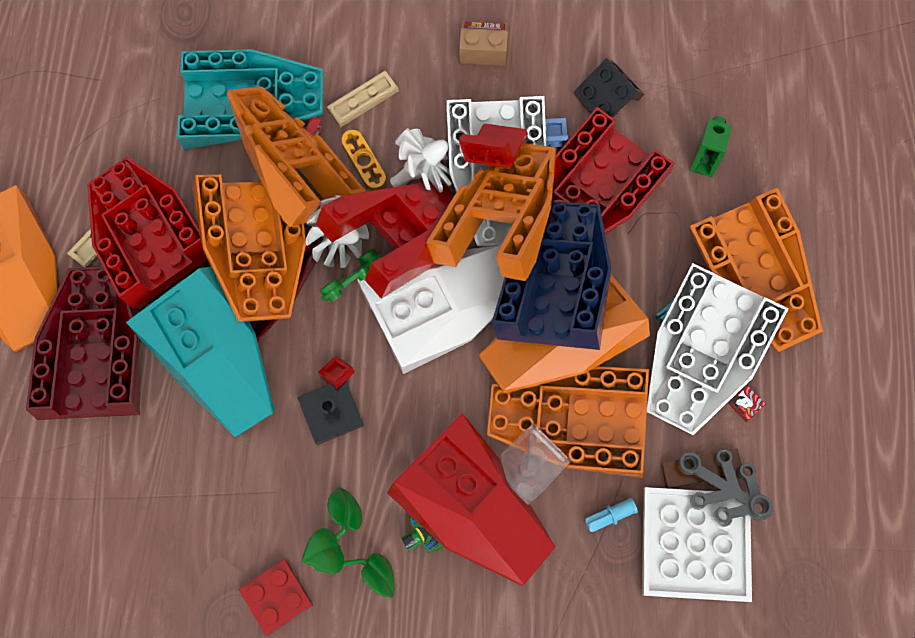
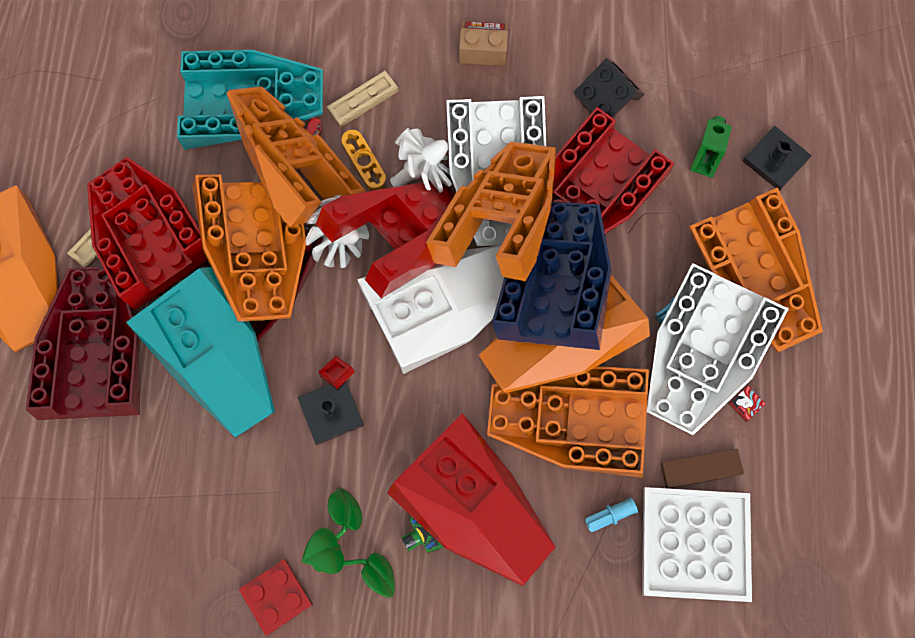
green plant [319,248,382,302] -> none
red bracket [459,123,528,169] -> none
clear slope [499,423,571,505] -> none
medium blue bracket [545,118,569,152] -> none
dark grey plant [678,449,773,524] -> none
none -> black tile [743,126,812,191]

